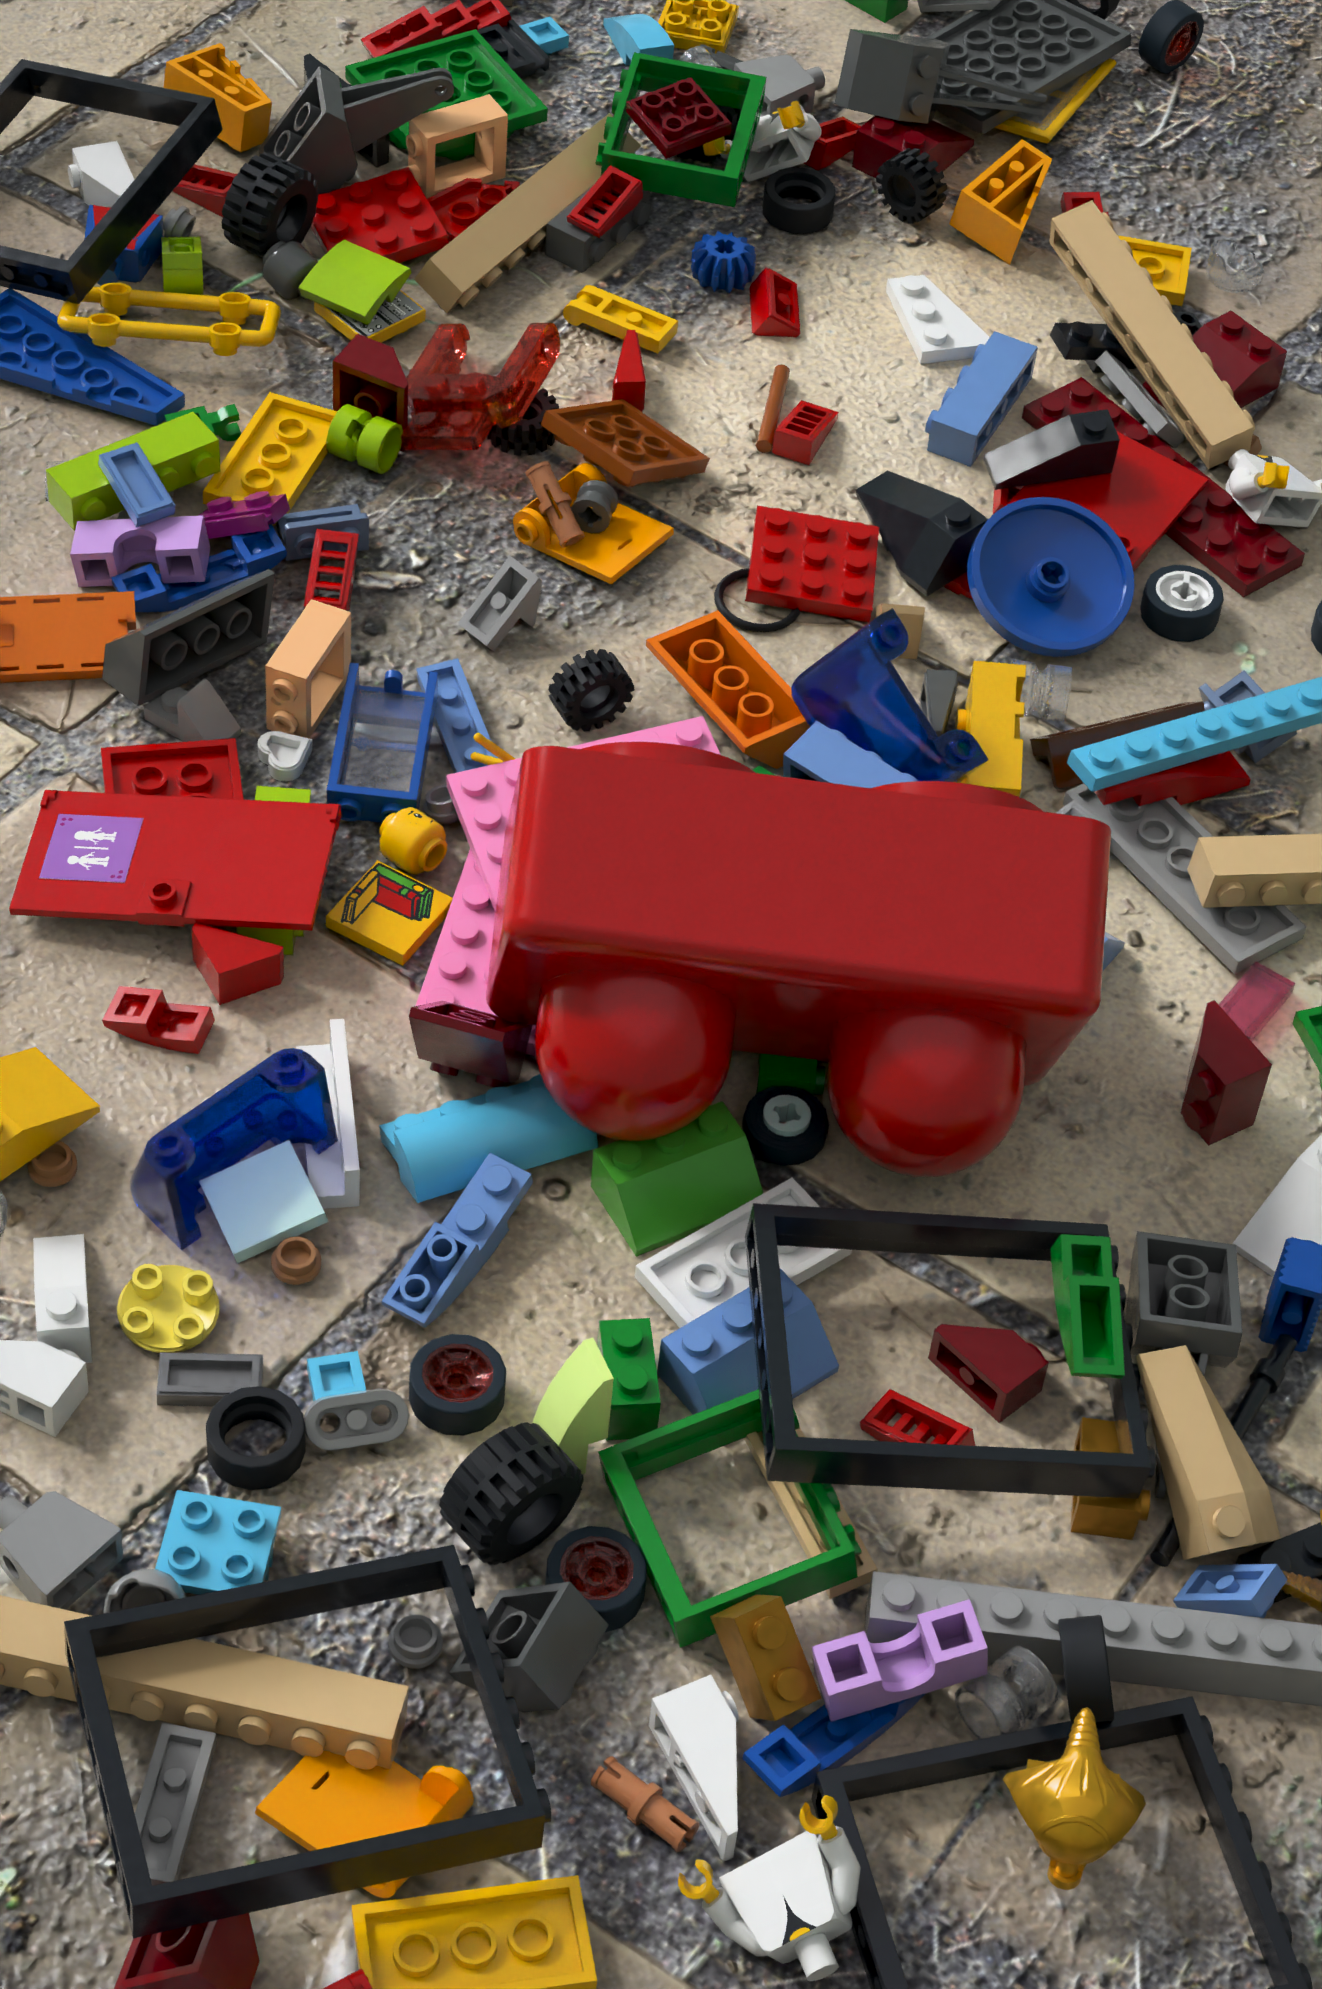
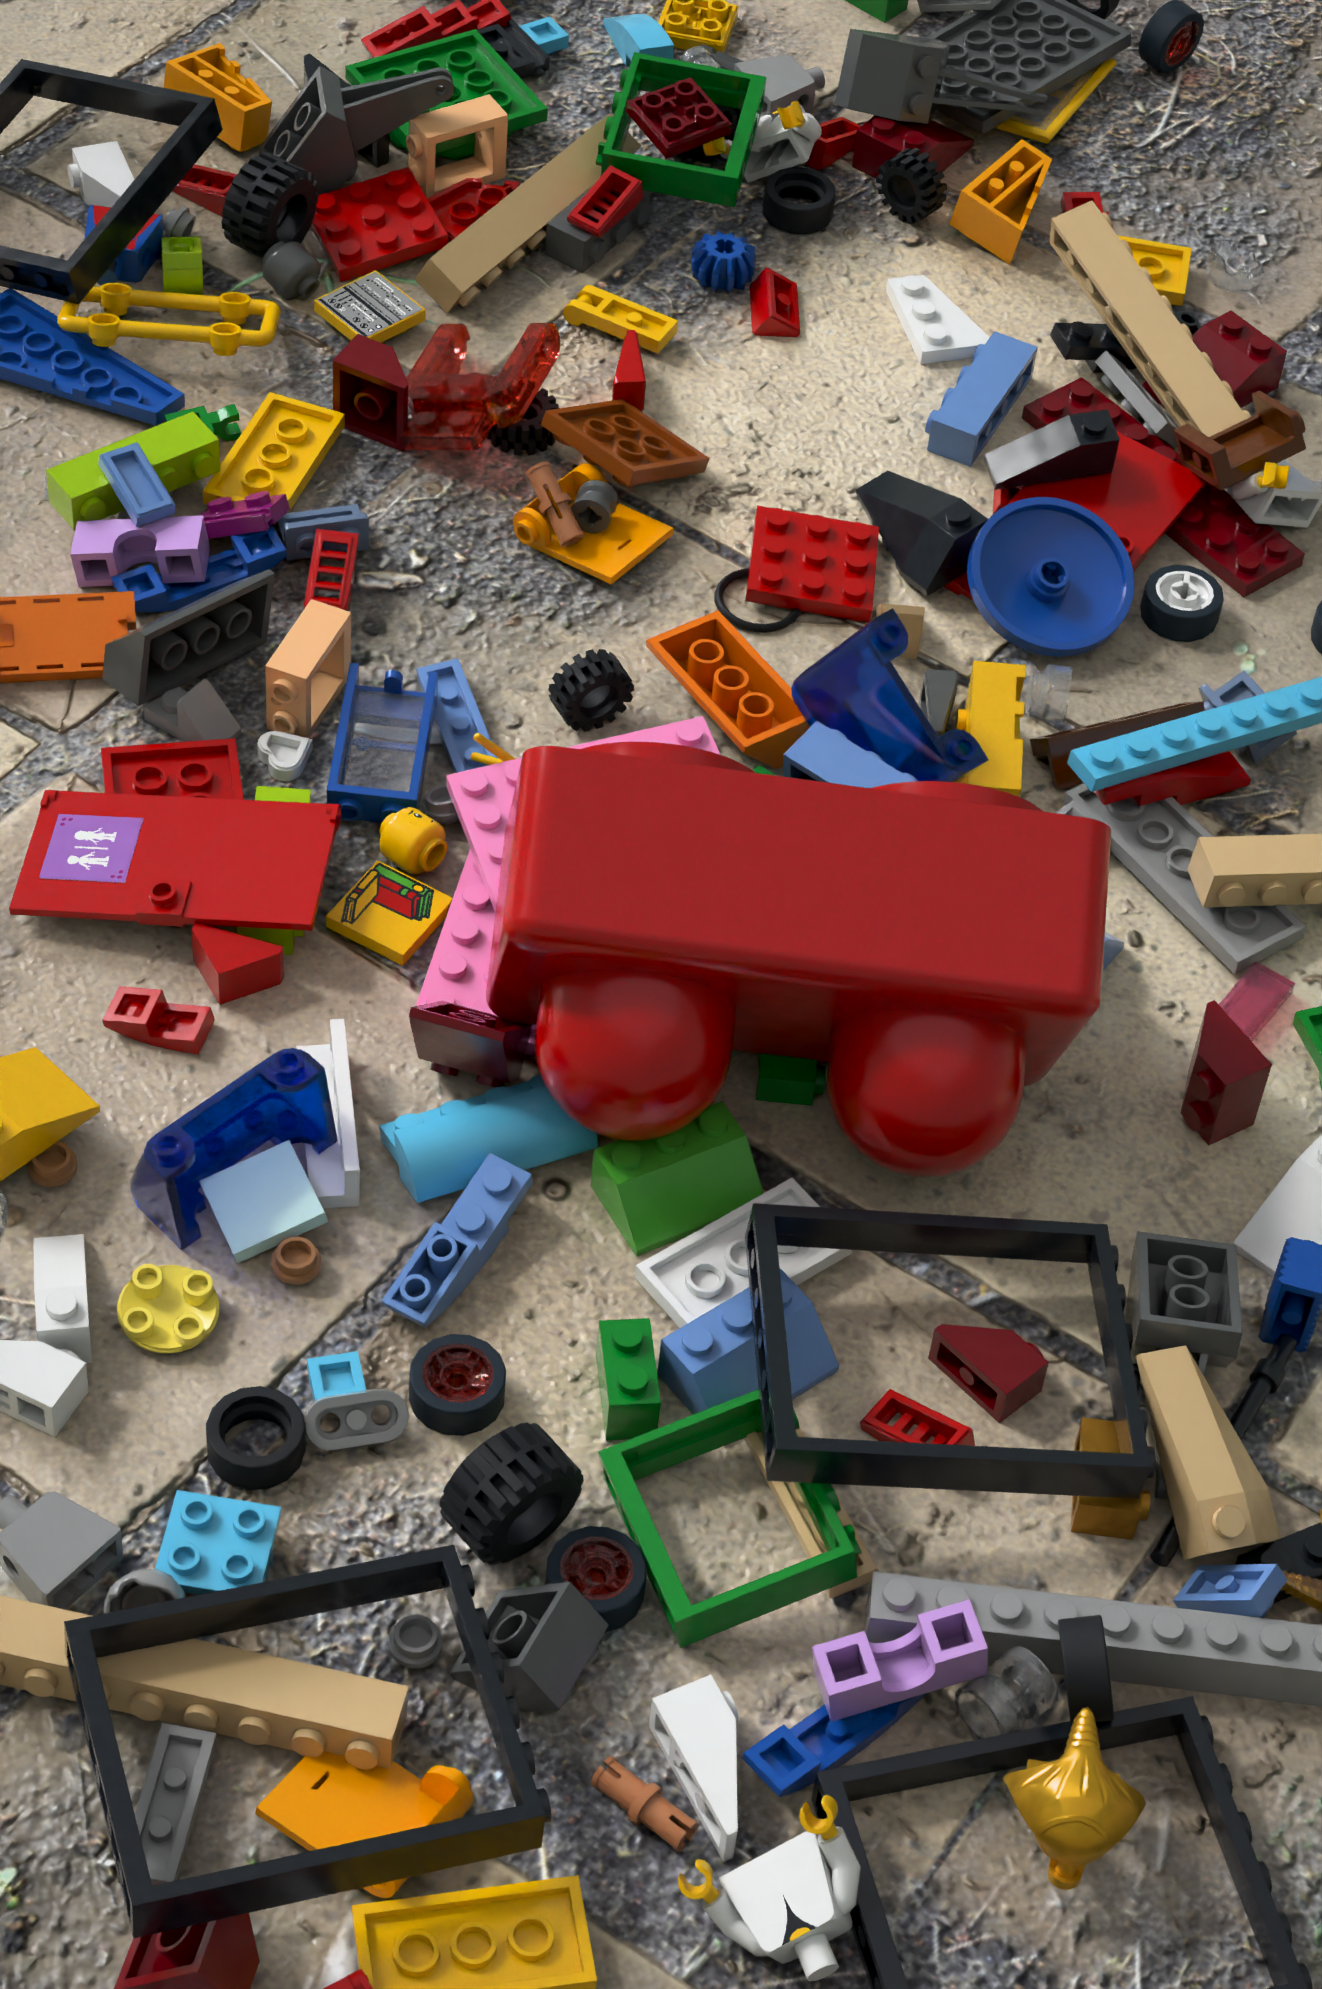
flat silver tile [157,1352,263,1406] -> none
lime slope [298,240,412,325] -> none
lime wheel [326,404,403,474] -> none
light grey slope [458,556,542,651] -> none
yellowish green slope [532,1338,614,1474] -> none
pearl gold brick [710,1594,822,1721] -> none
black wheel [742,1085,829,1166] -> none
dark orange bar [756,365,790,453] -> none
red slope [772,400,839,465] -> none
green slope [1051,1234,1125,1379] -> none
none -> reddish brown panel [1173,390,1306,491]

